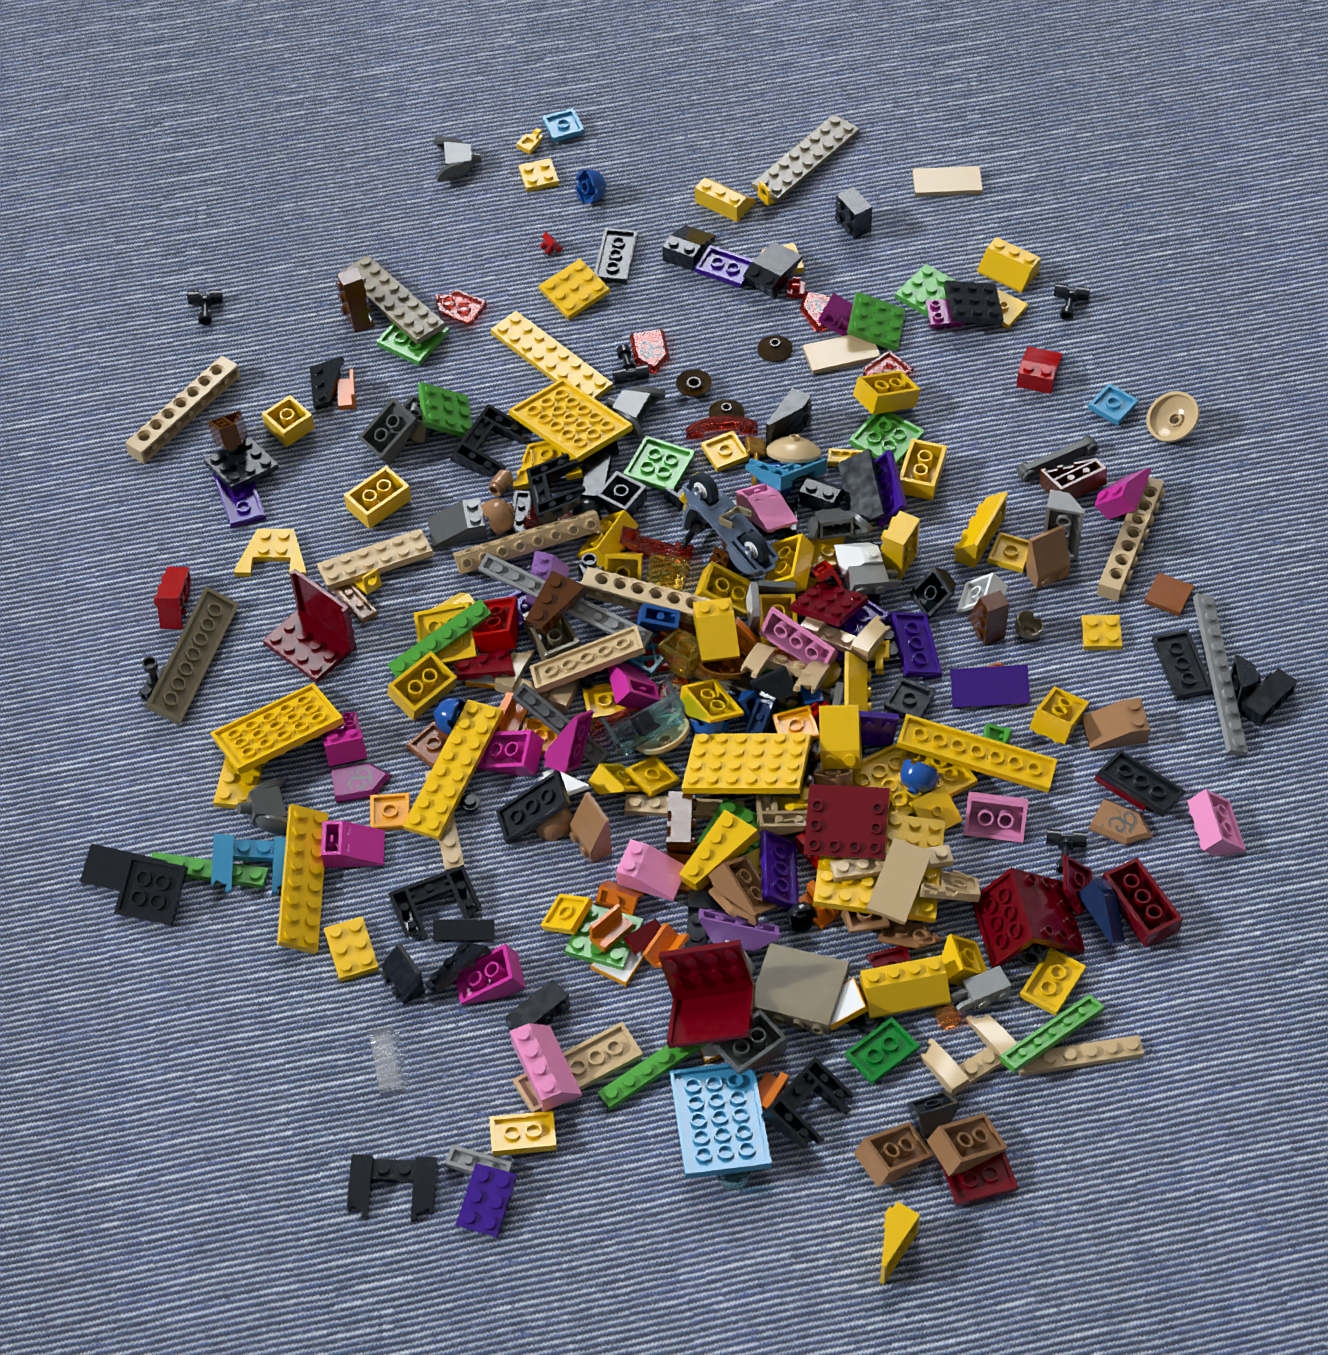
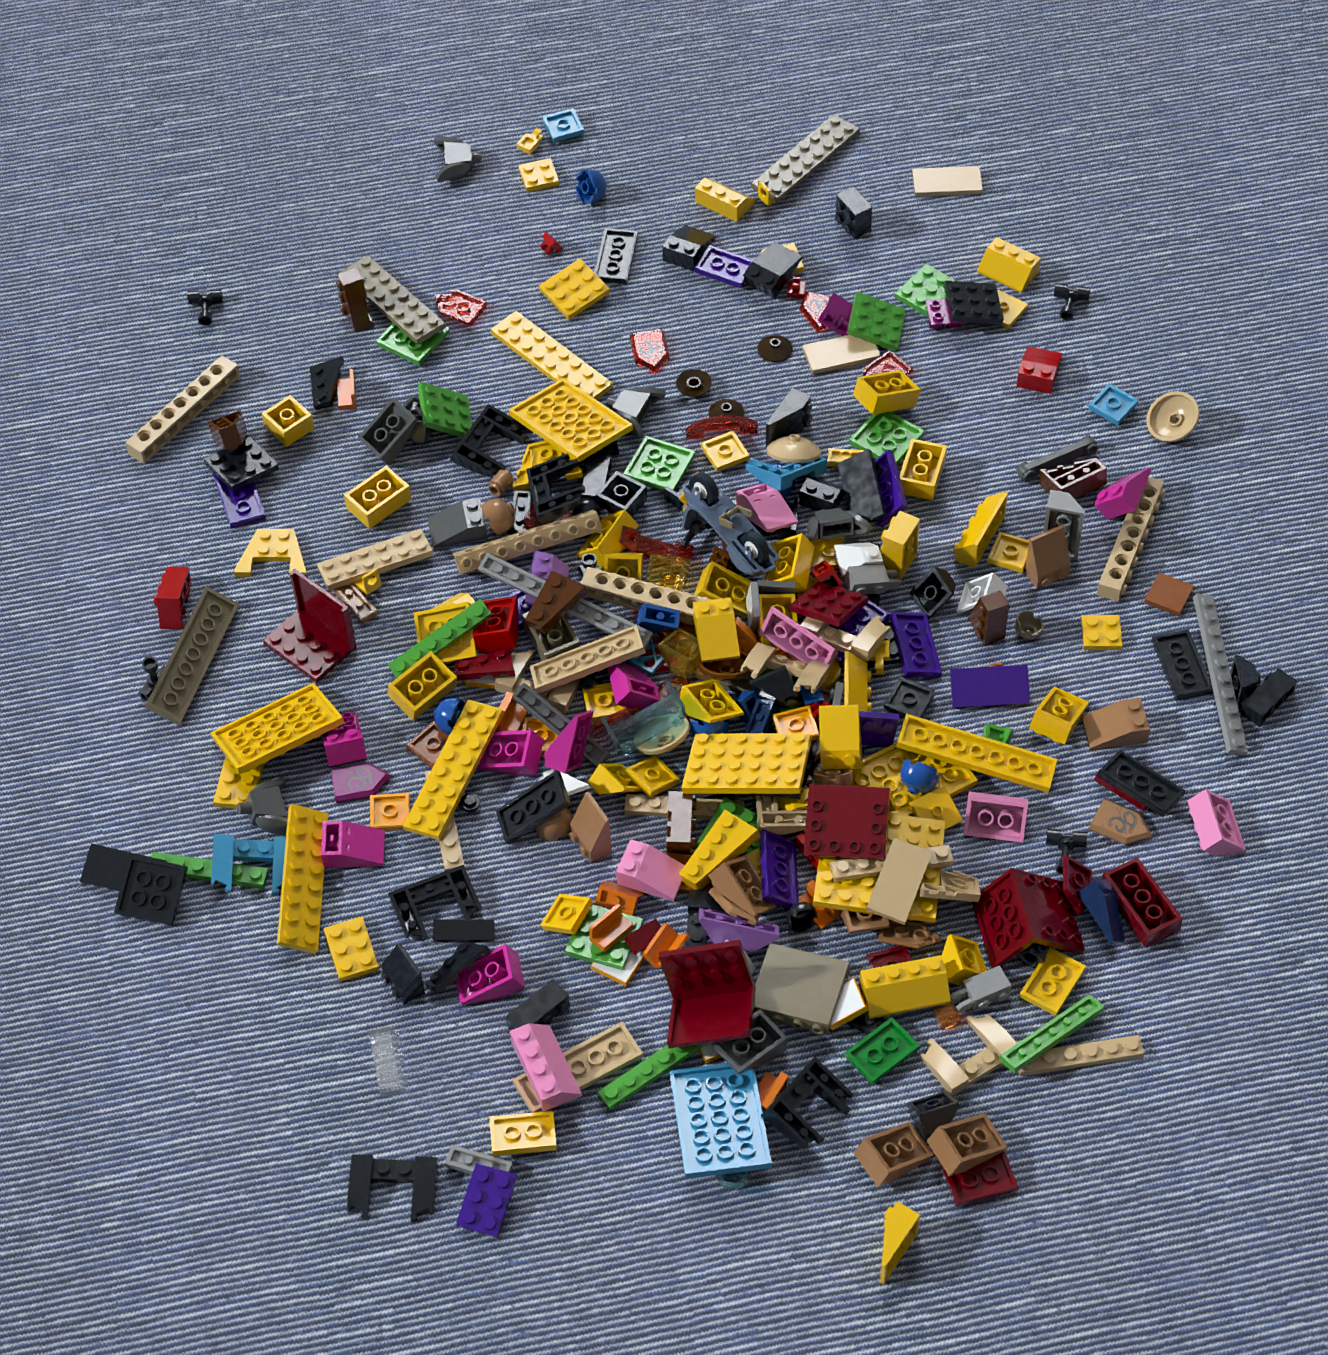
black bar [612,345,649,383] -> none
black panel [630,709,661,736] -> none
pearl gold piece [745,436,767,487] -> none

